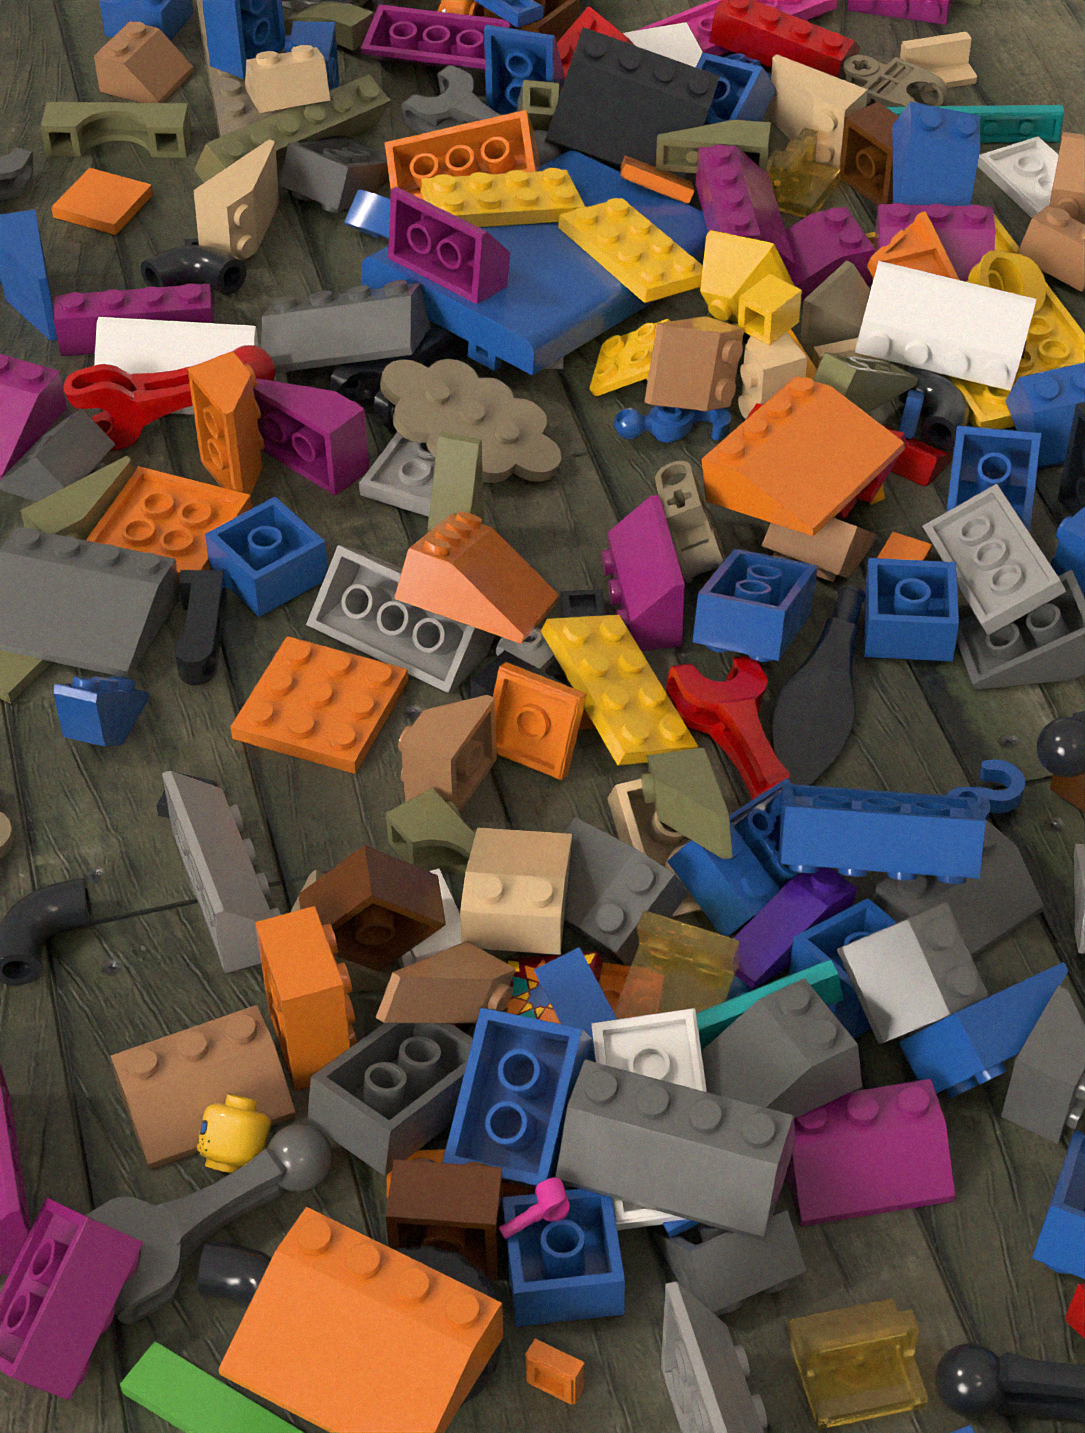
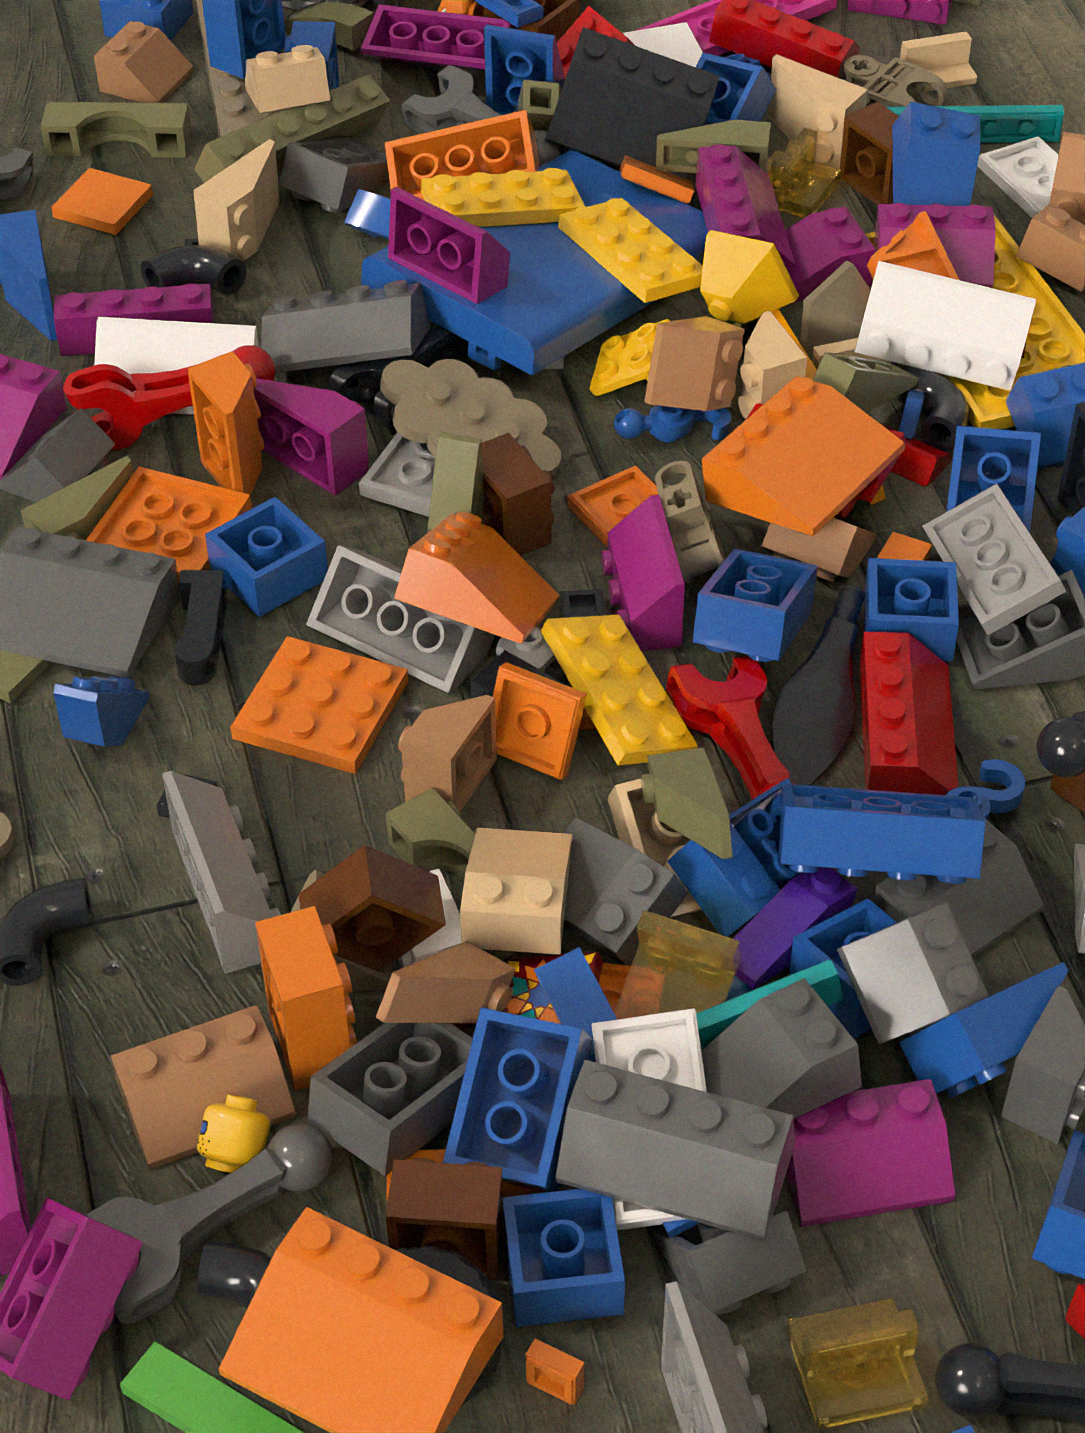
dark pink hand [498,1178,570,1240] -> none
yellow brick [738,274,802,345] -> none
yellow piece [966,251,1046,314] -> none
none -> reddish brown brick [482,433,554,556]
none -> orange tile [567,465,669,547]
none -> red slope [859,632,959,796]

